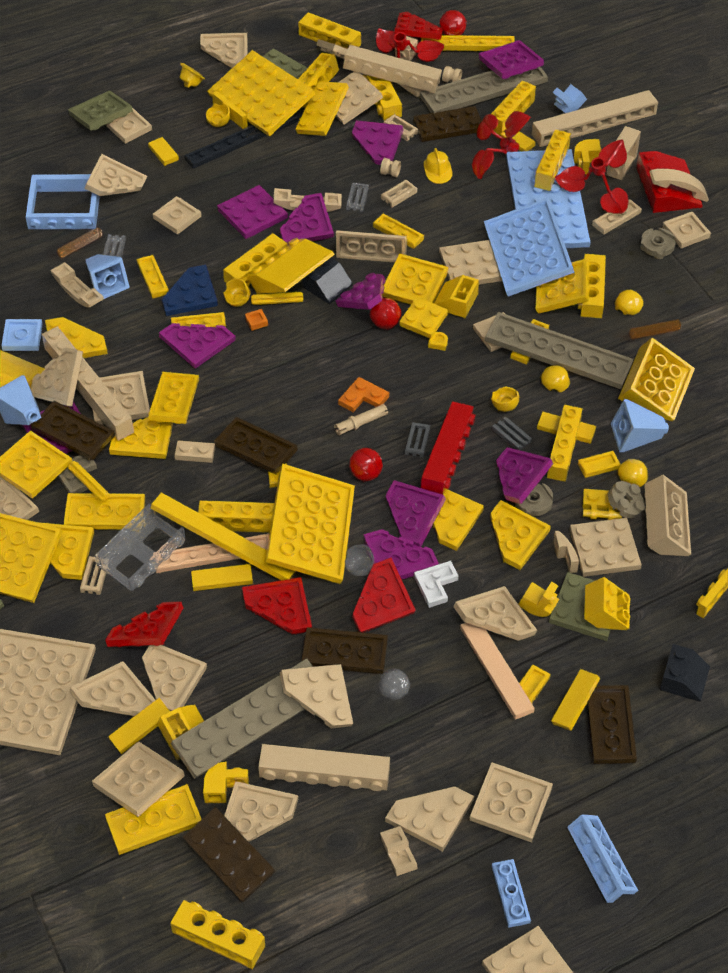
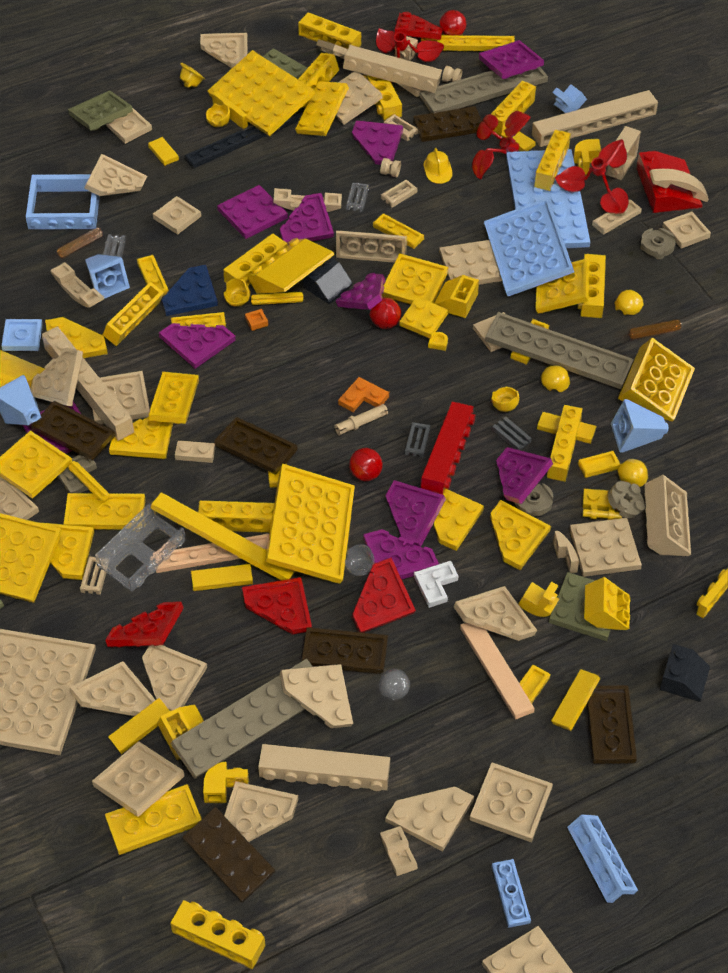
none -> yellow brick [103,282,164,346]

